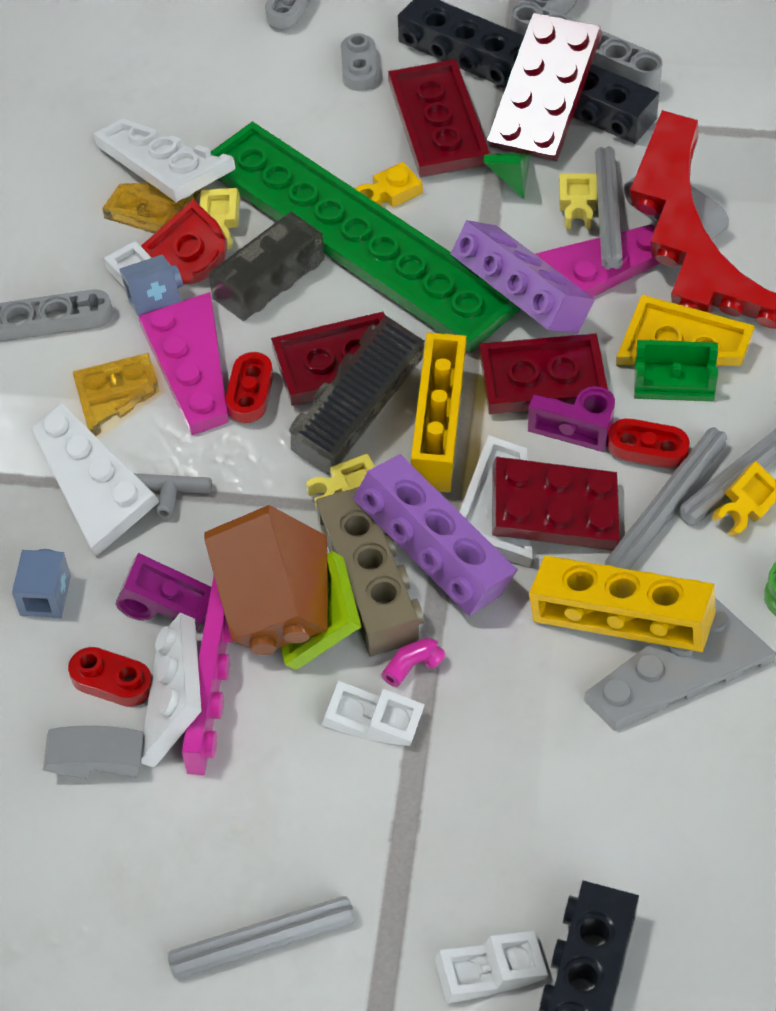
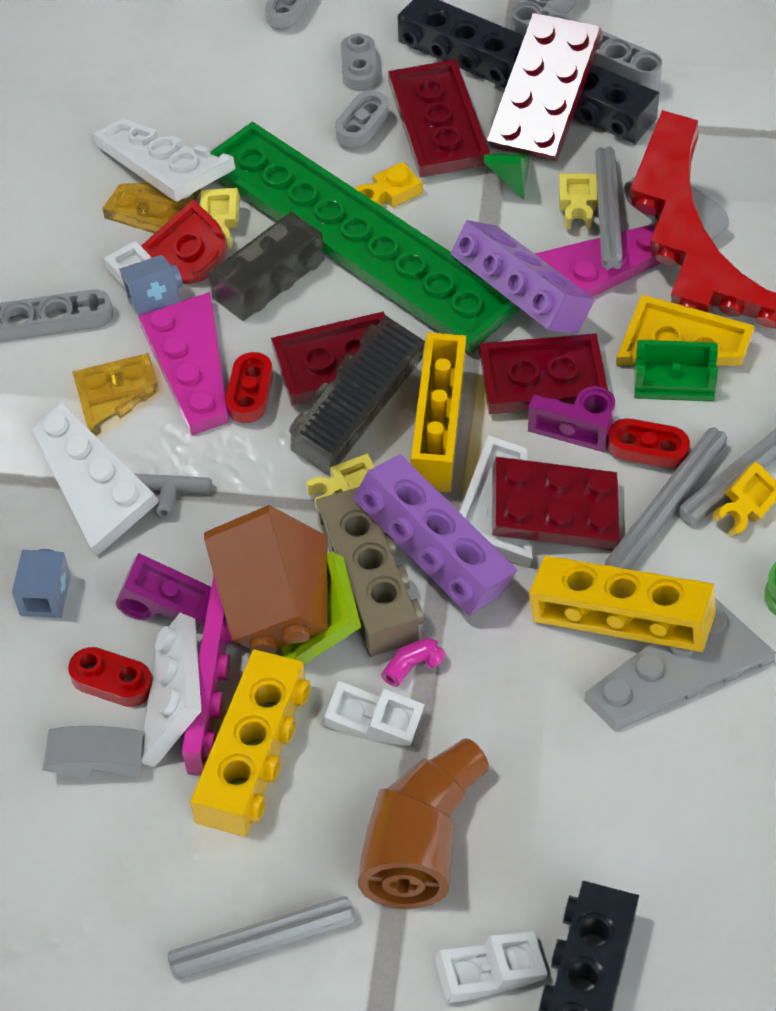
none -> yellow brick [190,649,311,838]
none -> light grey plate [335,91,389,148]
none -> dark orange piece [358,738,489,909]

